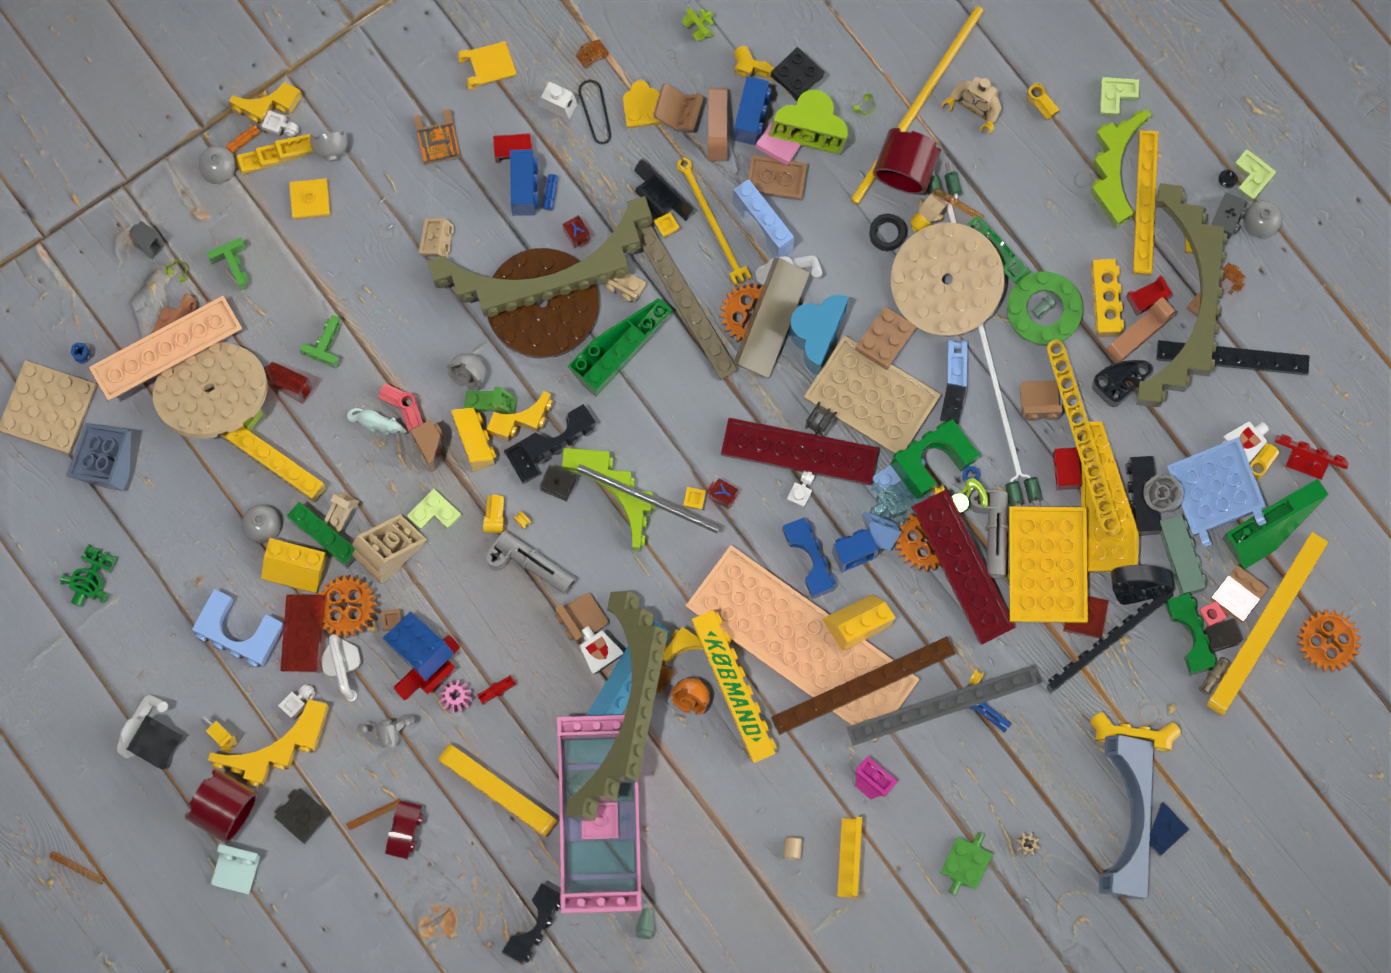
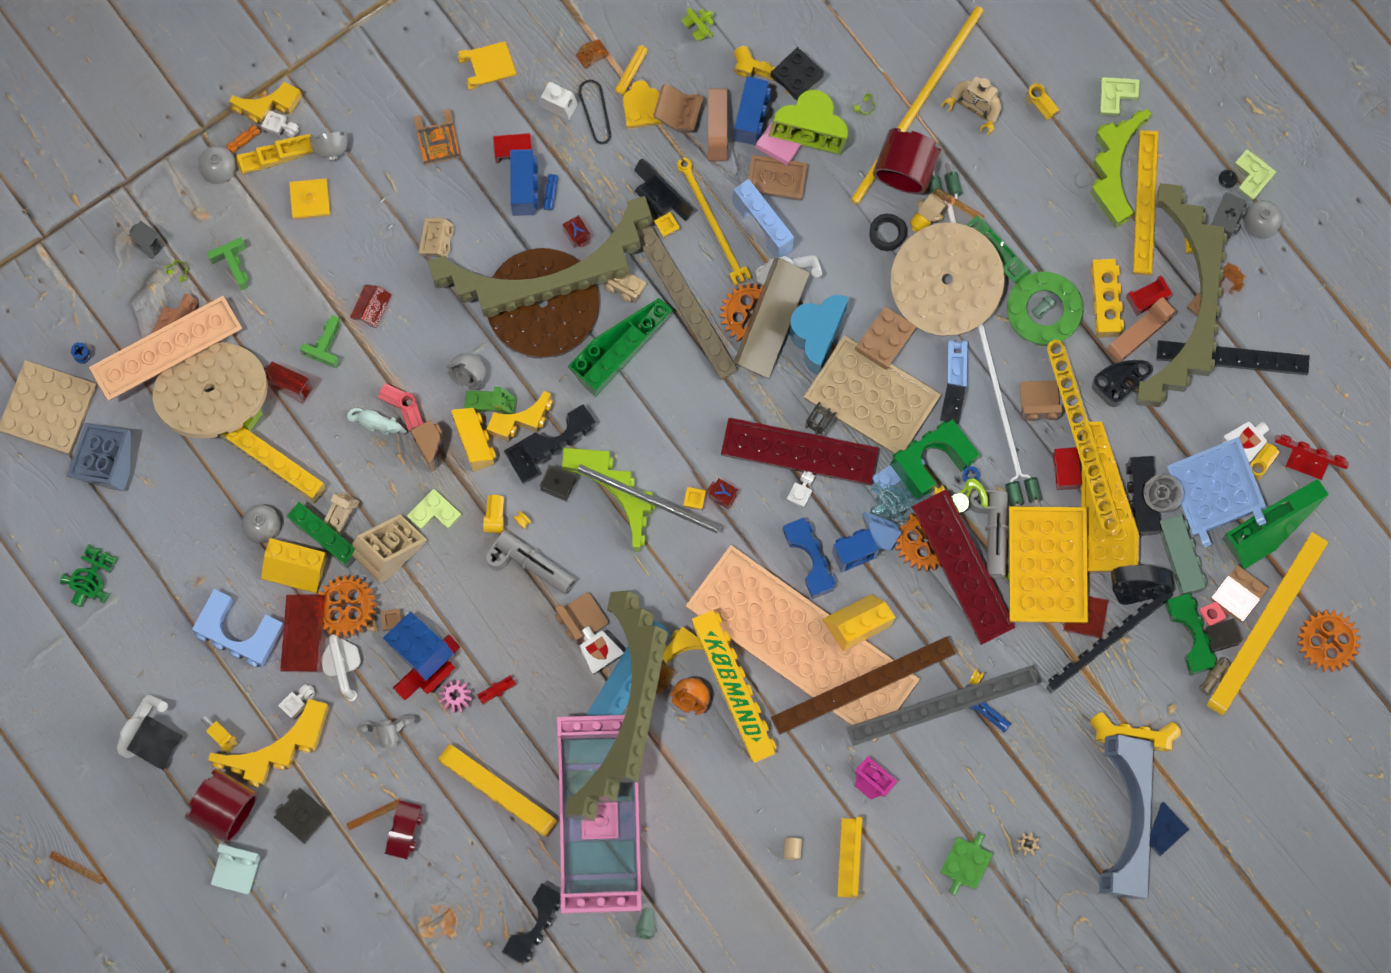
none -> clear red panel [350,284,392,328]
none -> yellow axle [615,45,647,96]

